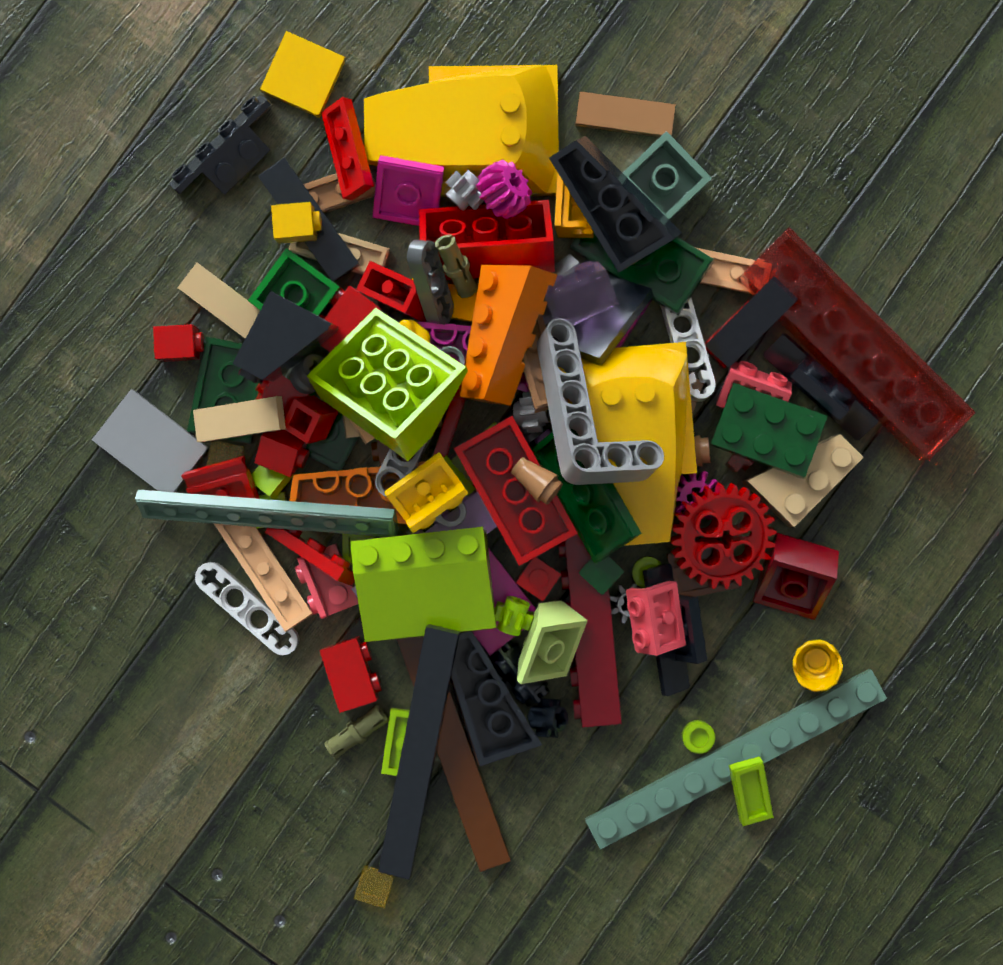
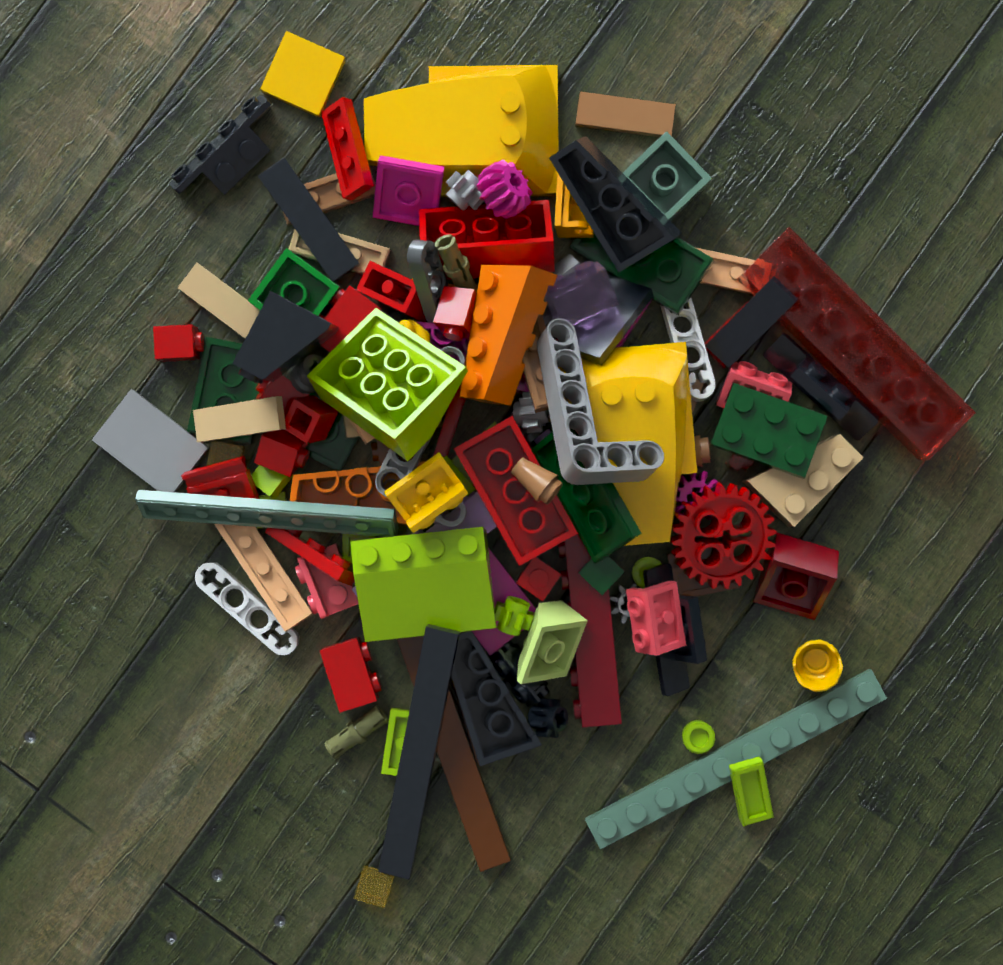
yellow brick [271,202,322,244] -> none
none -> brick [433,286,477,341]

